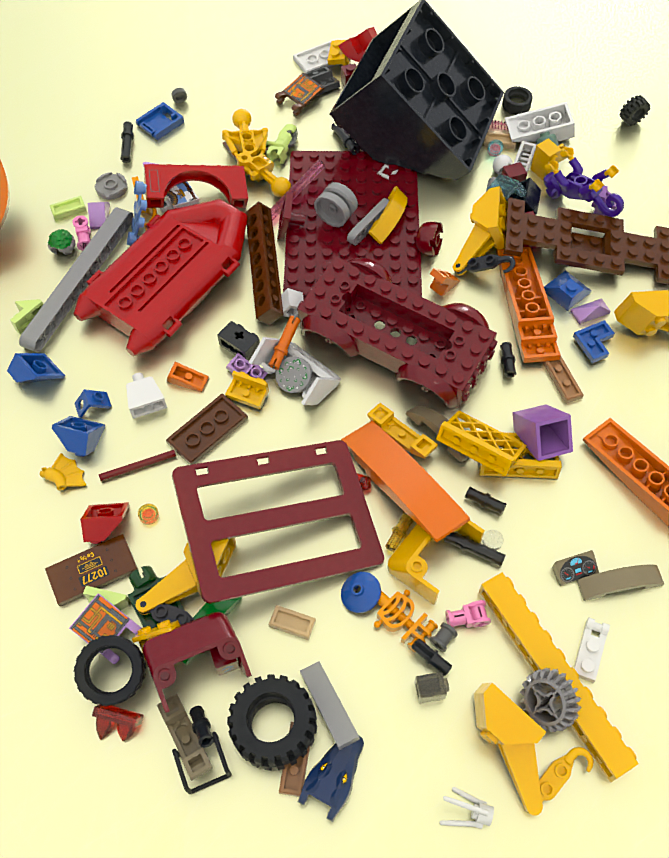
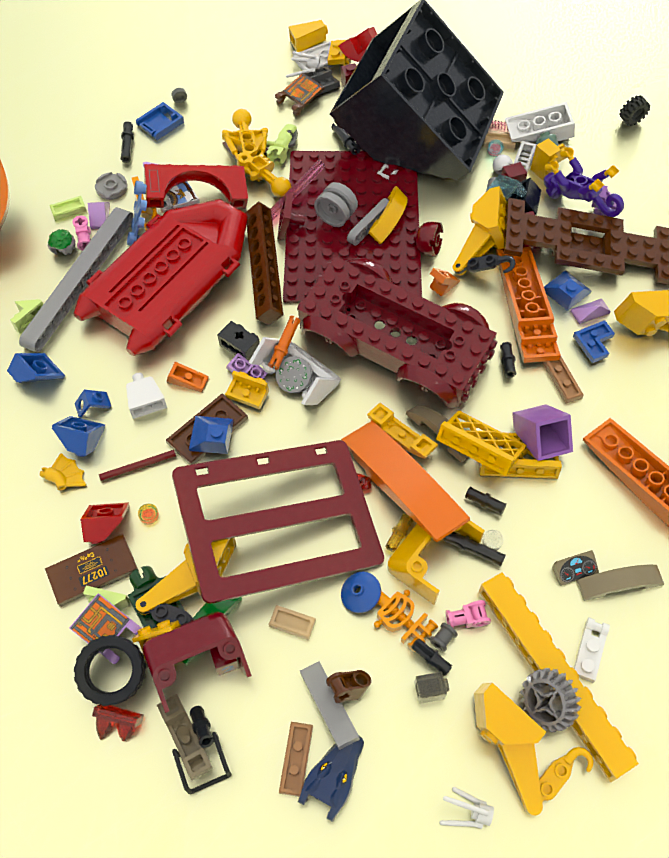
black tyre [227,674,317,771] -> none
white brick [281,288,304,319] -> none
black tyre [502,86,533,115] -> none
none -> blue slope [189,416,234,454]
none -> white plant [286,51,320,78]
none -> yellow slope [288,20,328,52]
none -> reddish brown piece [326,670,372,703]

